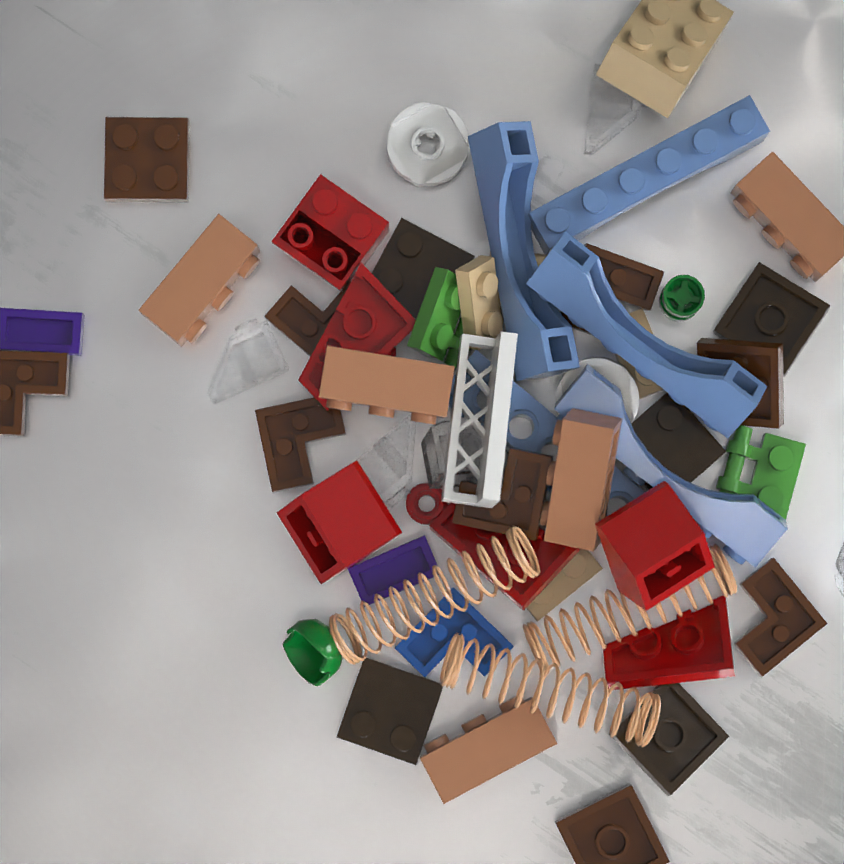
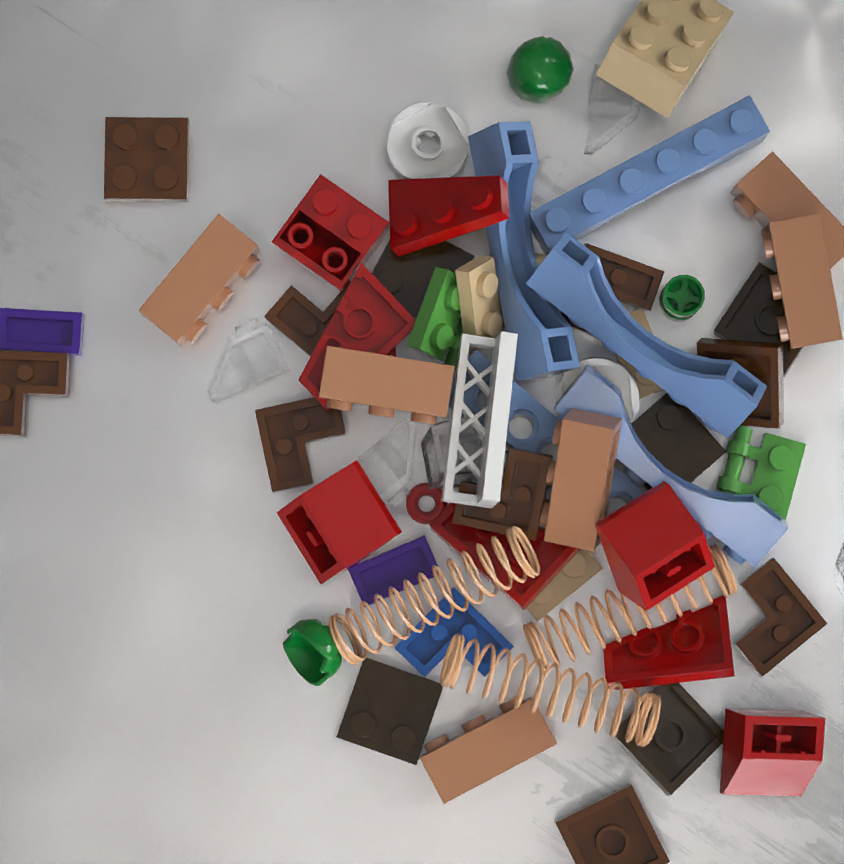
none -> red wing [388,175,510,257]
none -> green hair [506,36,574,103]
none -> red slope [720,708,825,796]
none -> nougat brick [762,213,843,349]

